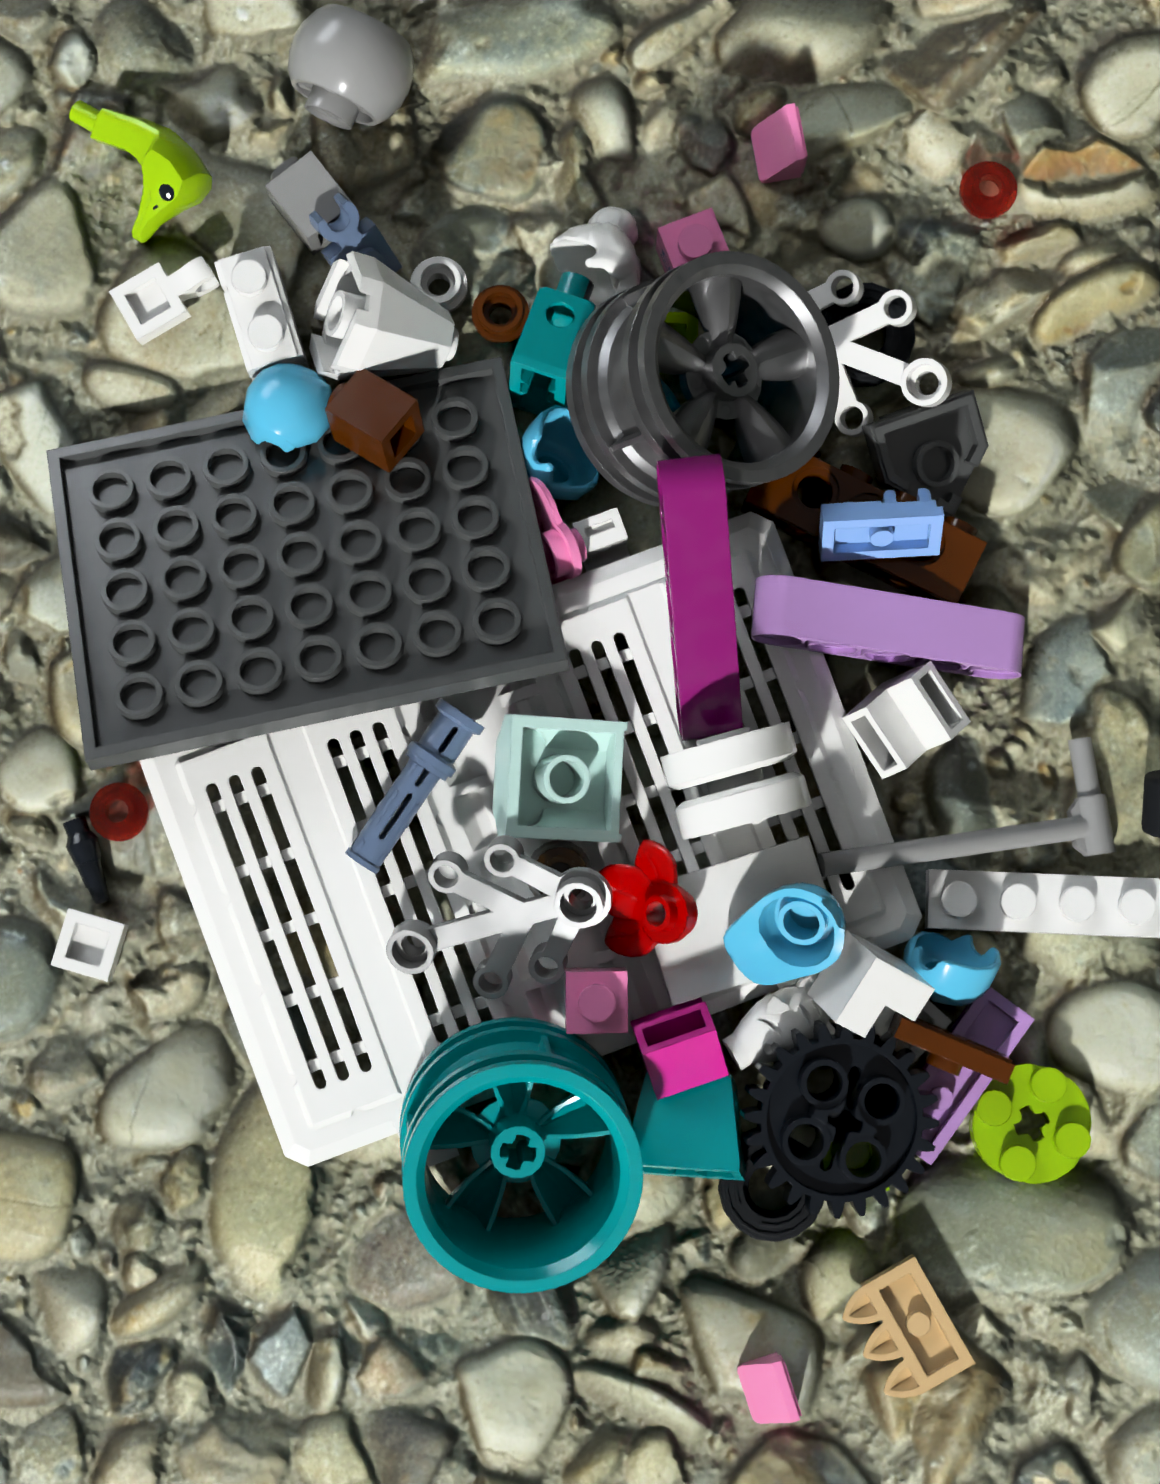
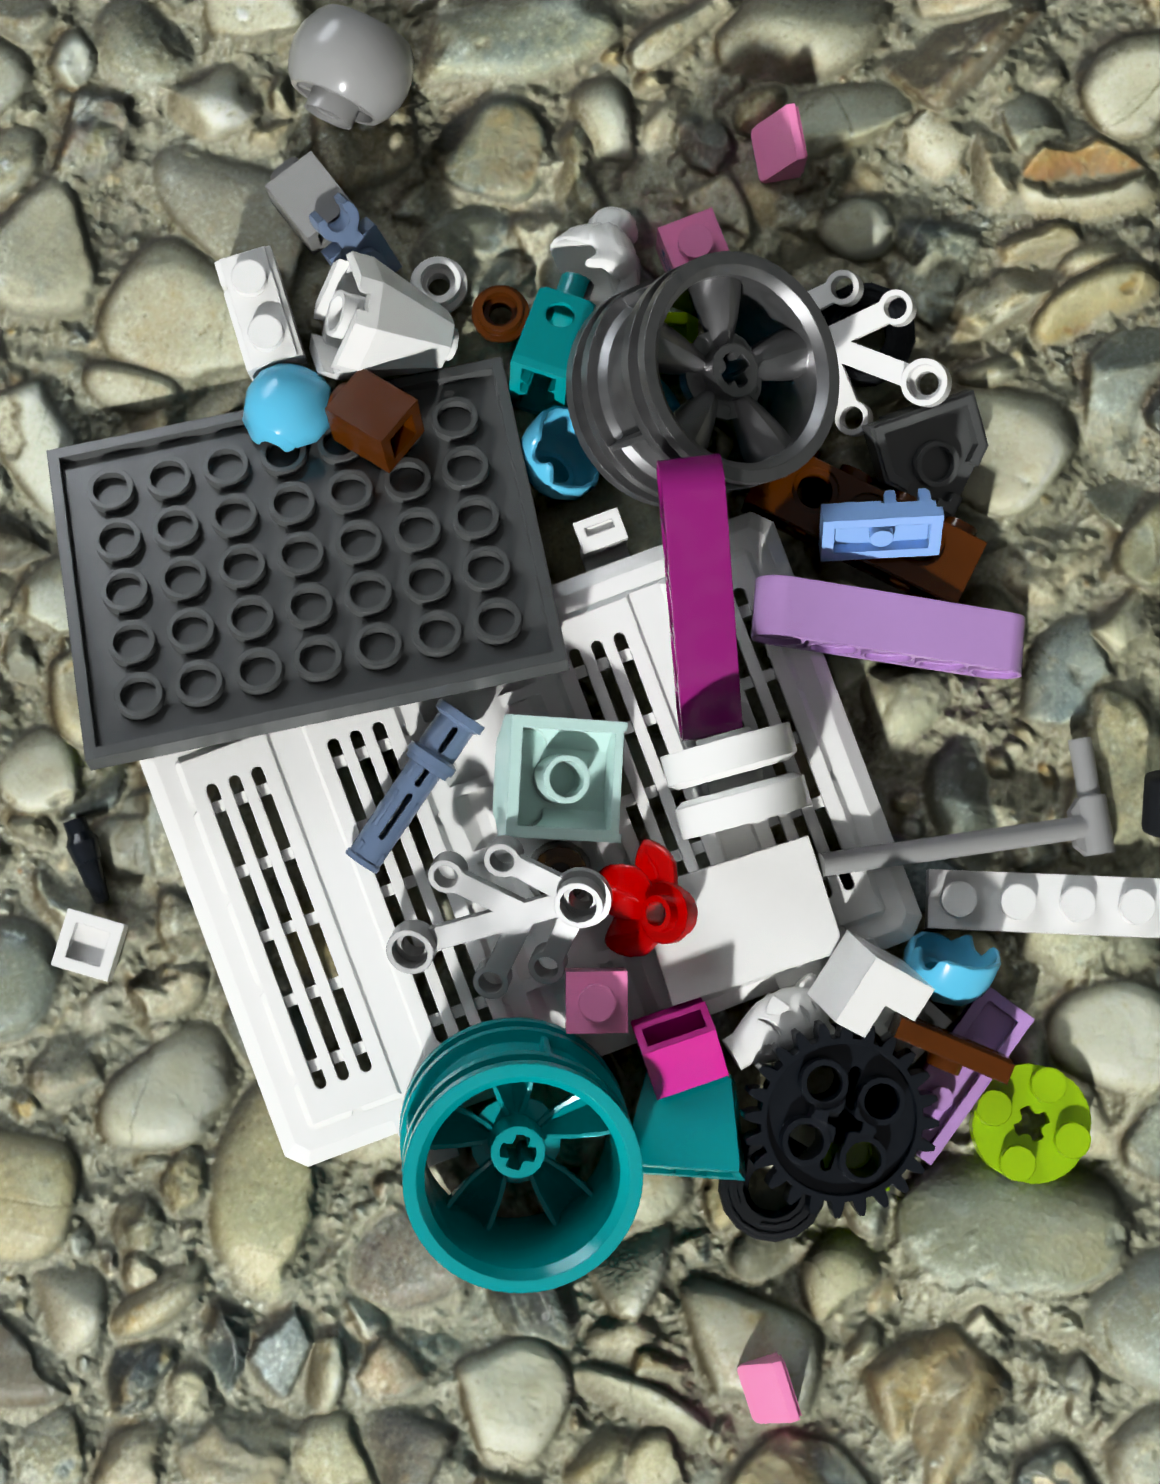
lime animal [69,100,212,243] -> none
clear red plate [89,782,150,842] -> none
white plate [109,256,220,345] -> none
bright pink plate [528,477,587,585] -> none
medium azure piece [723,882,846,985] -> none
white piece [842,660,971,779] -> none
tan plate [842,1254,976,1398] -> none
clear red plate [959,161,1017,220] -> none

